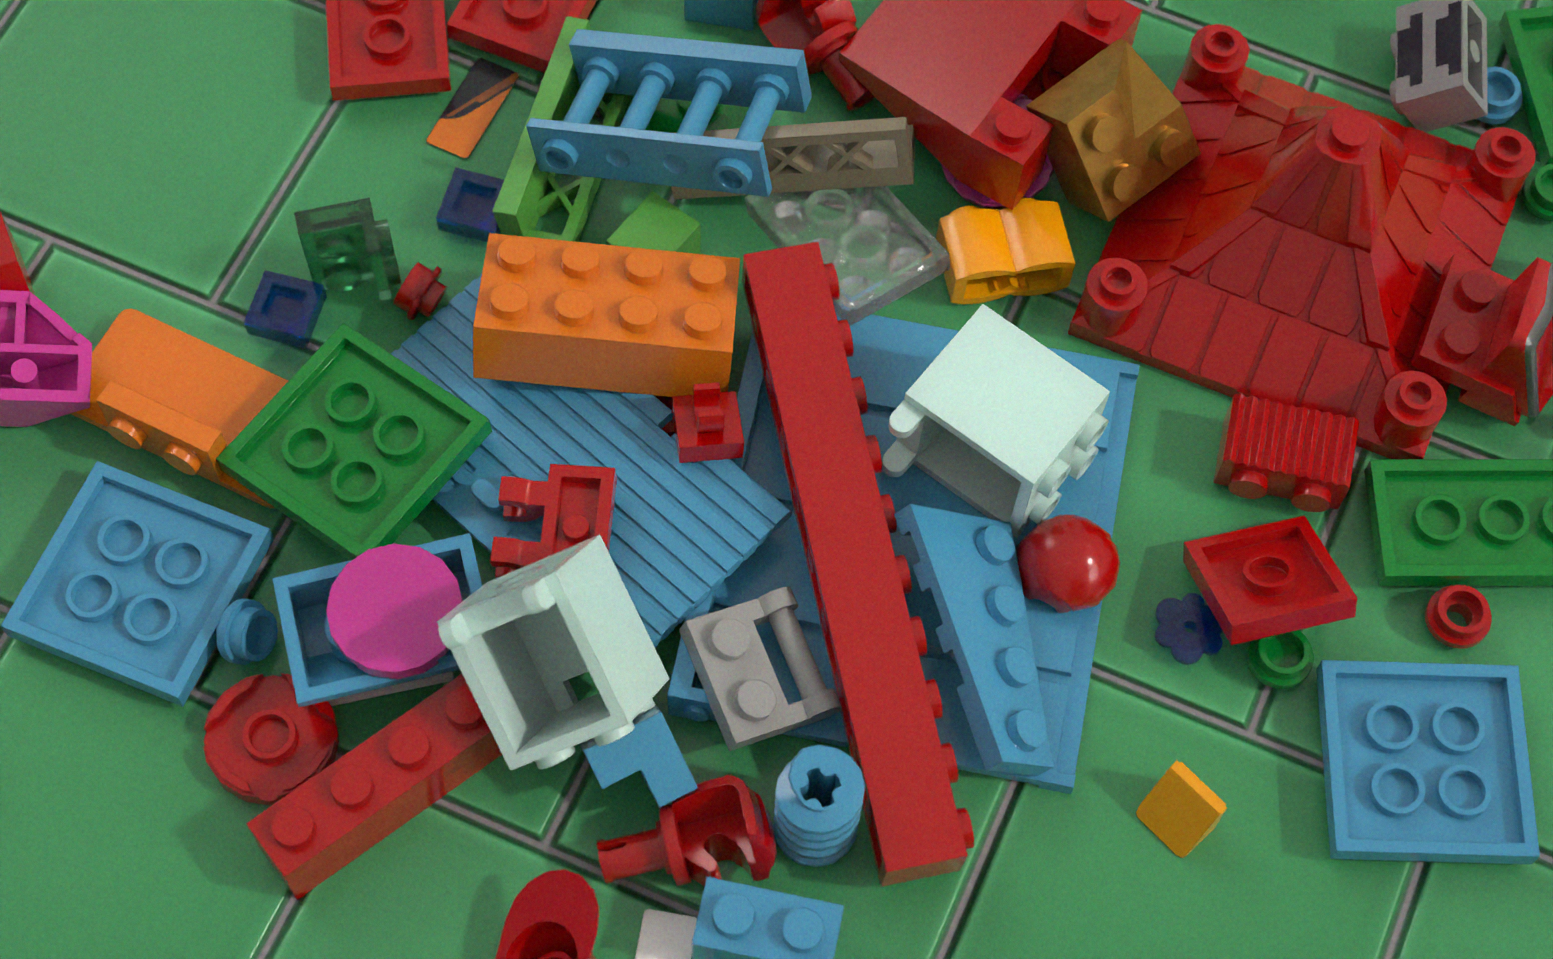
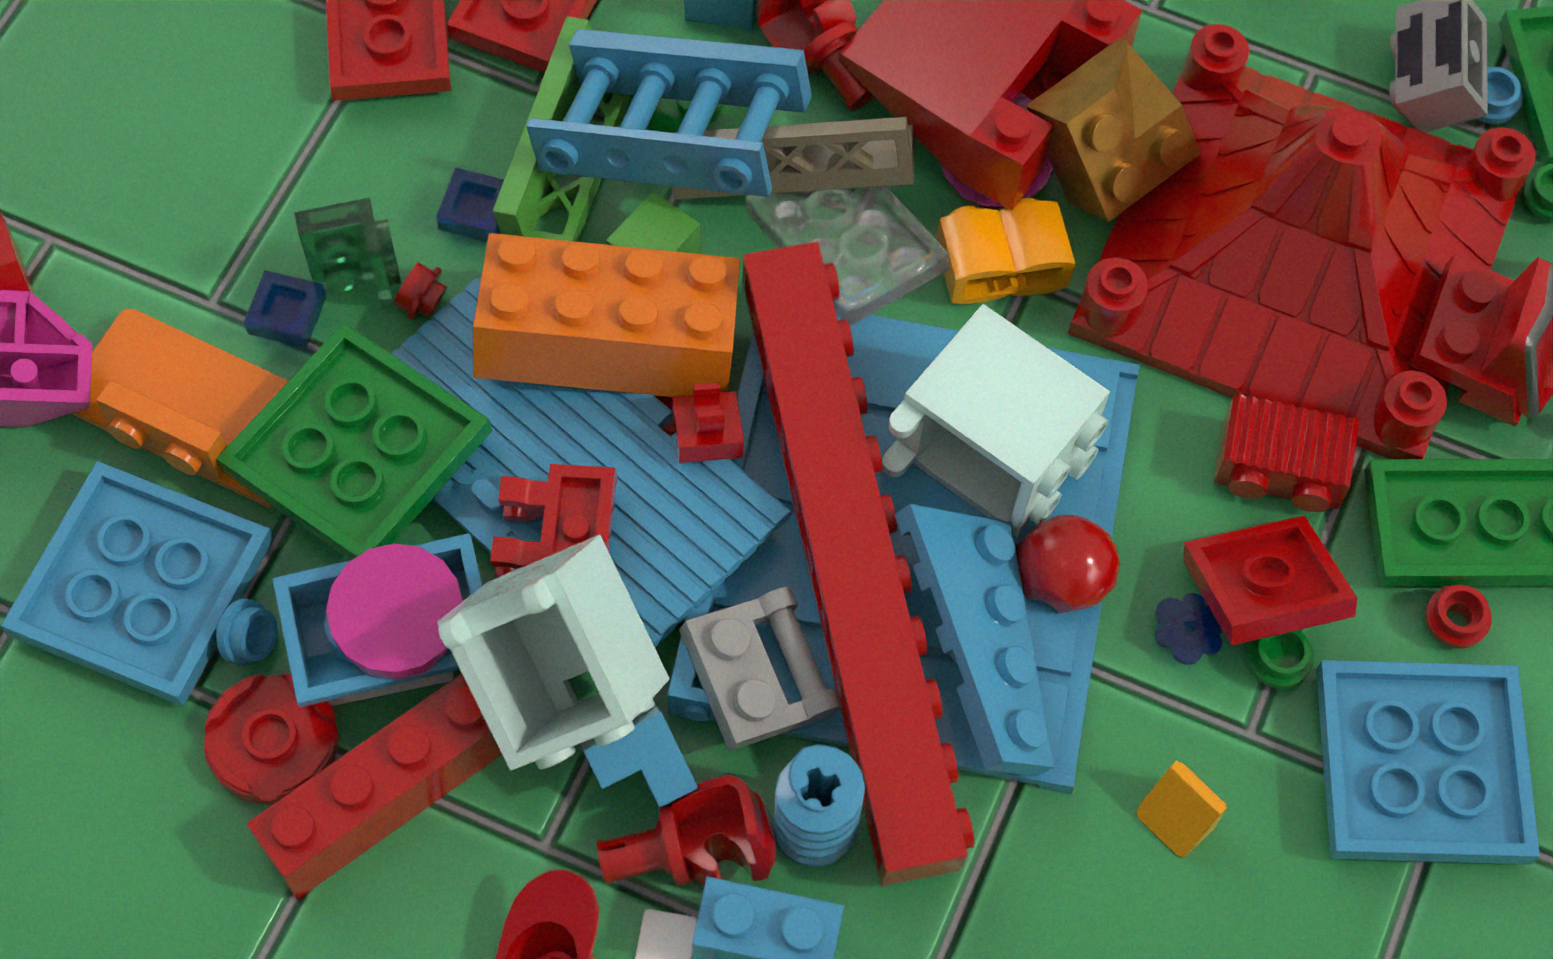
sticker [427,58,519,158] -> none

